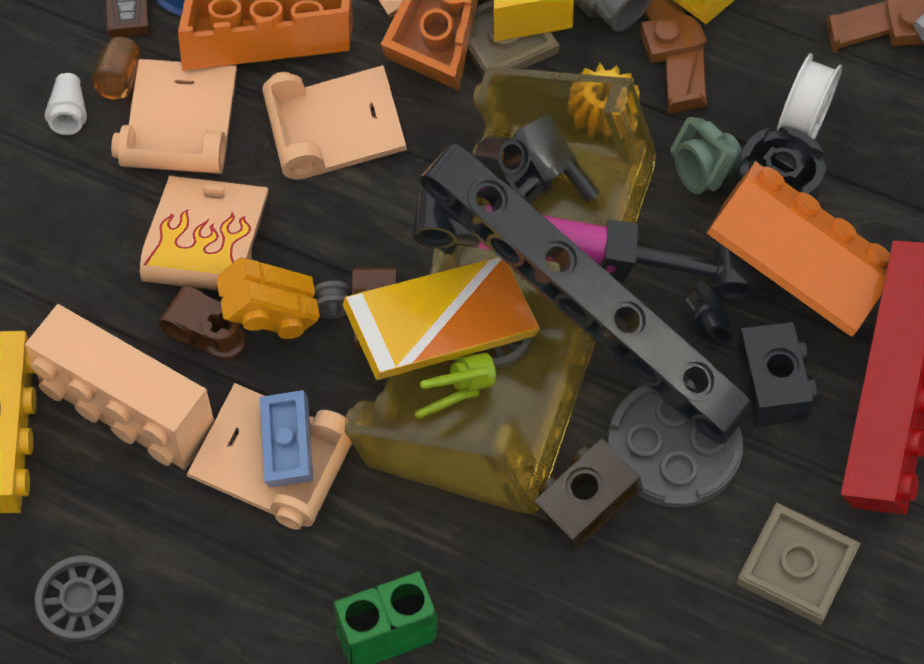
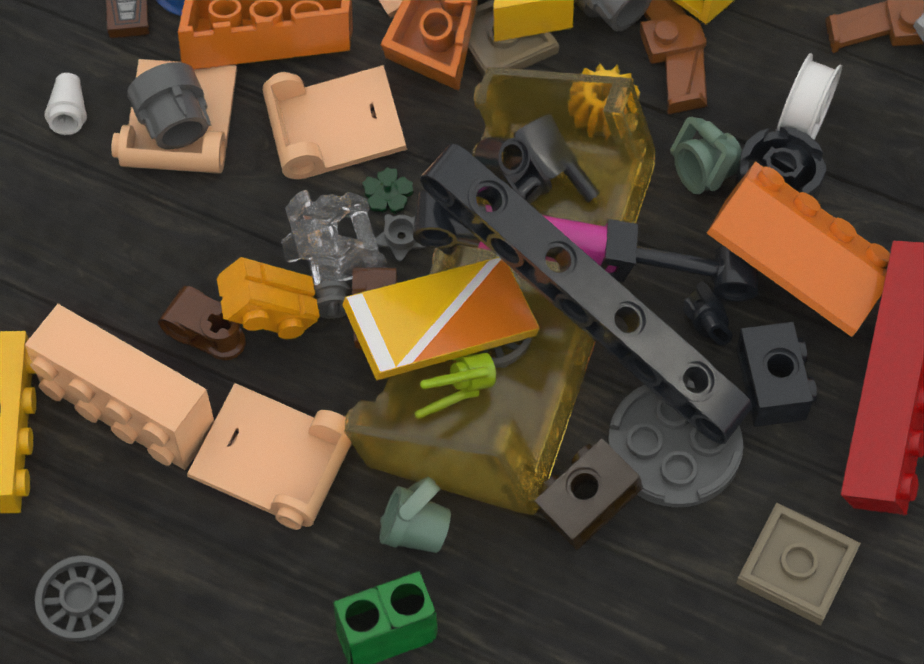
clear orange brick [91,37,142,99] -> none
light nougat door [140,176,269,291] -> none
medium blue plate [260,390,313,488] -> none
none -> dark grey piece [127,62,211,149]
none -> clear piece [281,190,387,286]
none -> dark green plant [362,167,414,214]
none -> dark grey plate [373,214,427,262]
none -> sand green piece [380,476,451,553]

